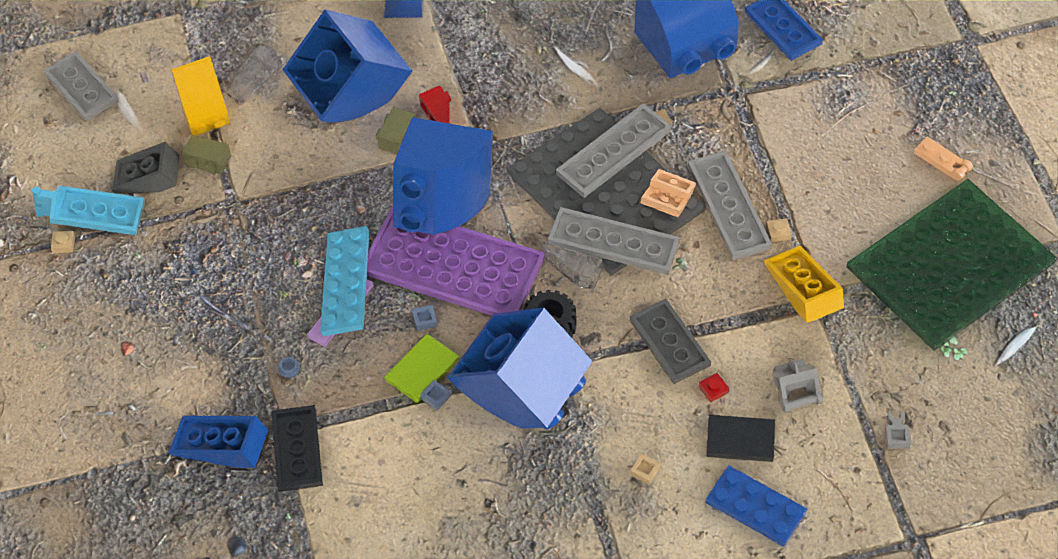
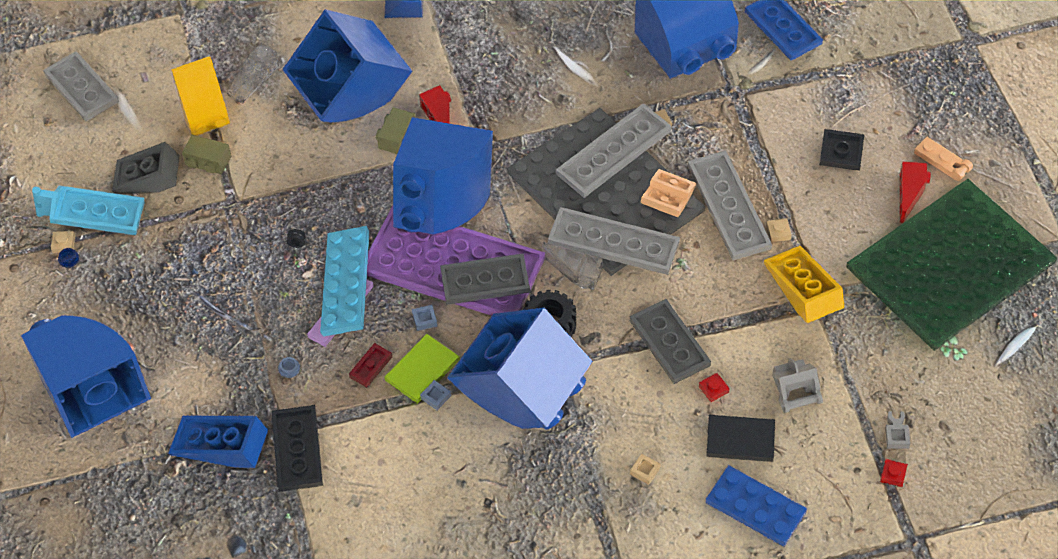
none -> blue brick [21,315,151,438]
none -> clear blue plate [58,248,79,268]
none -> black bush [286,229,306,248]
none -> dark red plate [349,343,392,388]
none -> dark grey plate [440,254,530,305]
none -> black plate [819,129,865,171]
none -> red plate [880,459,908,487]
none -> red slope [899,161,931,223]

